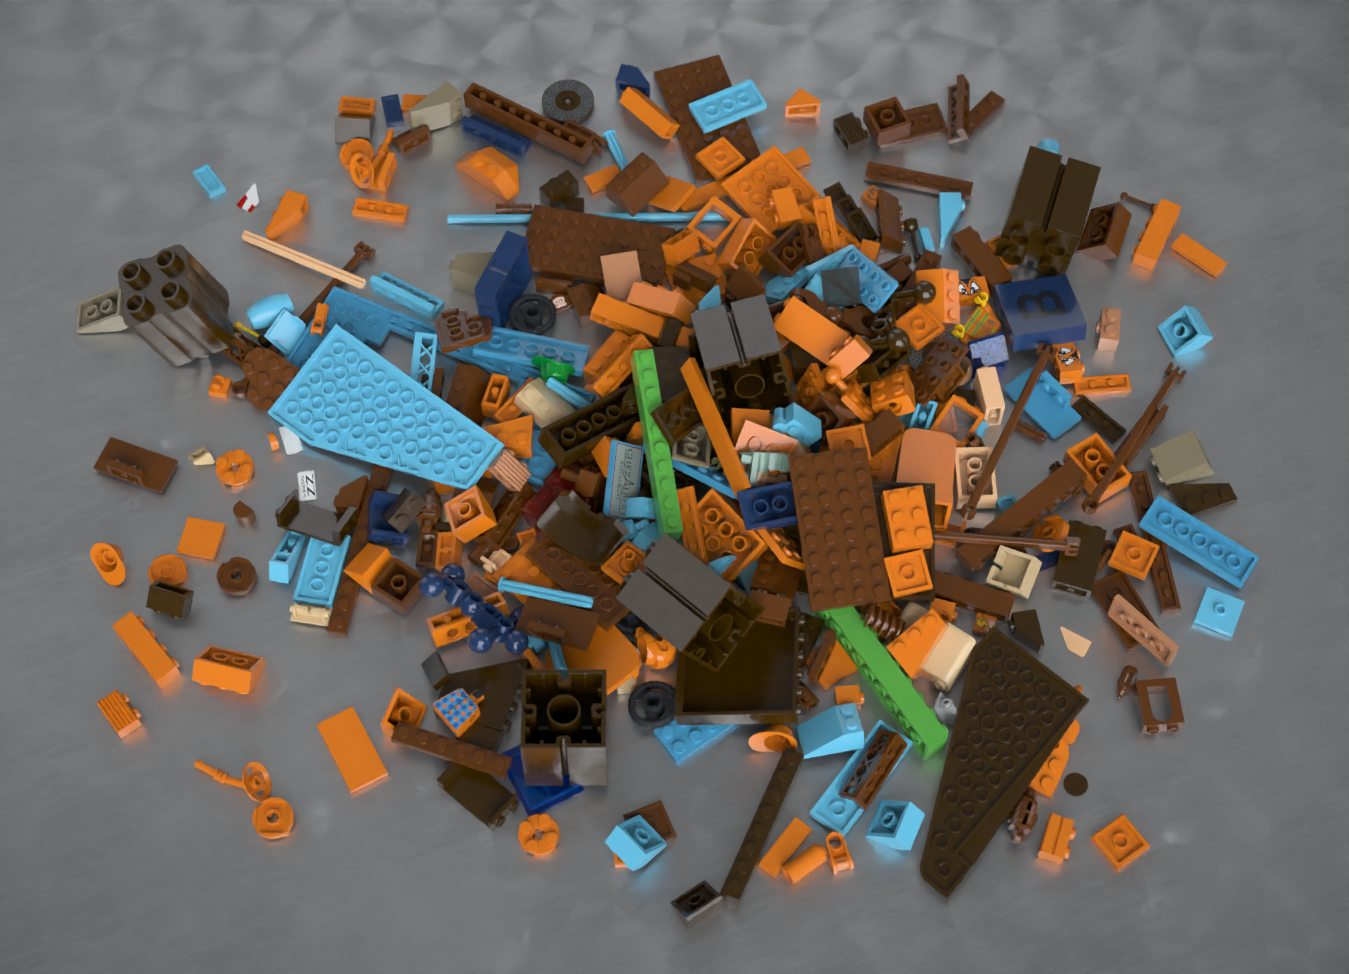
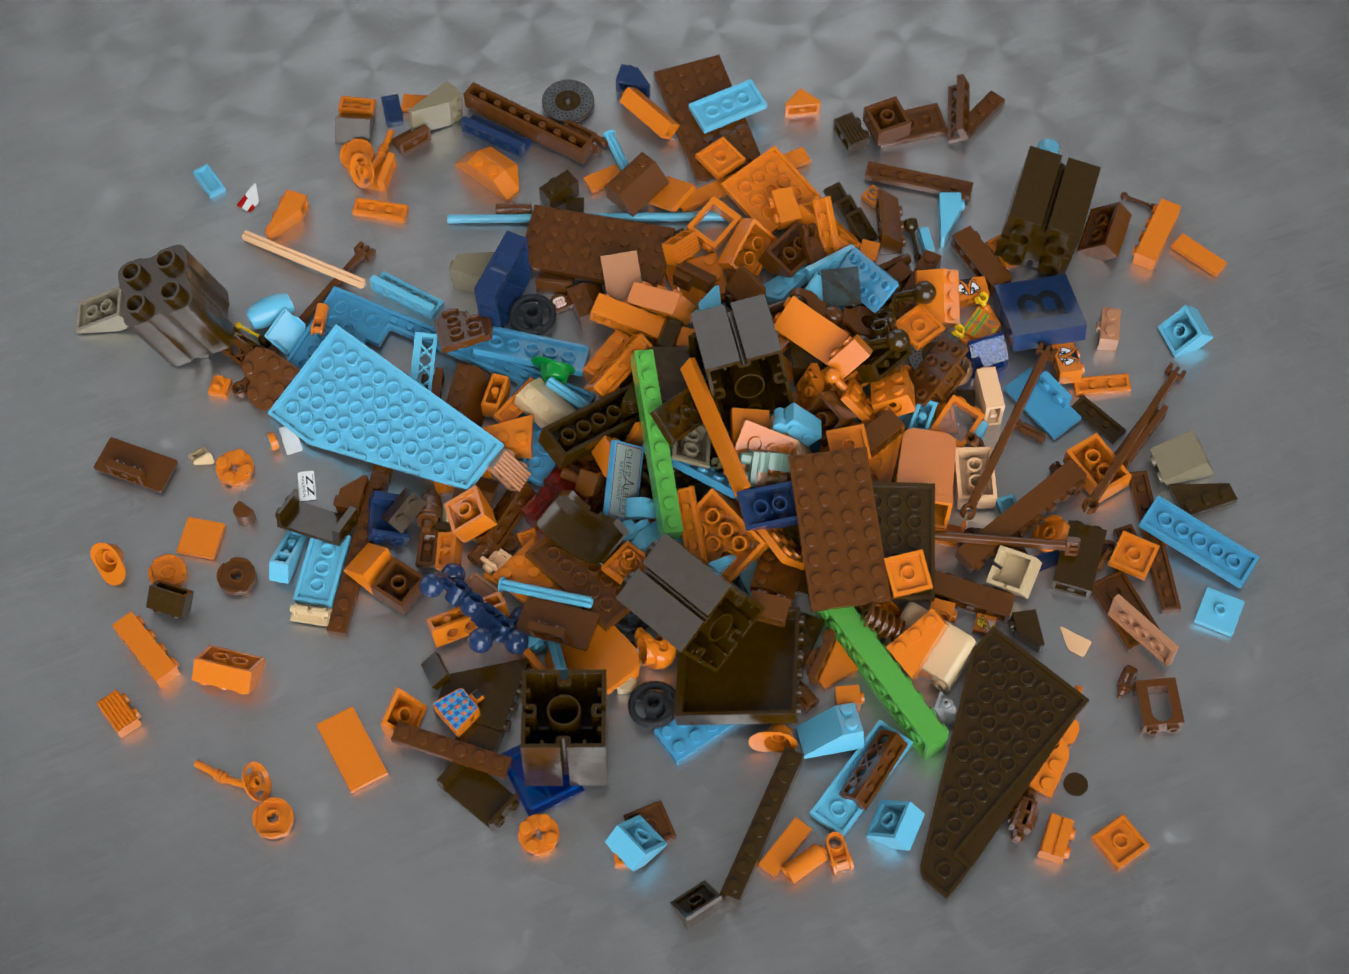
orange brick [881,485,934,554] -> none

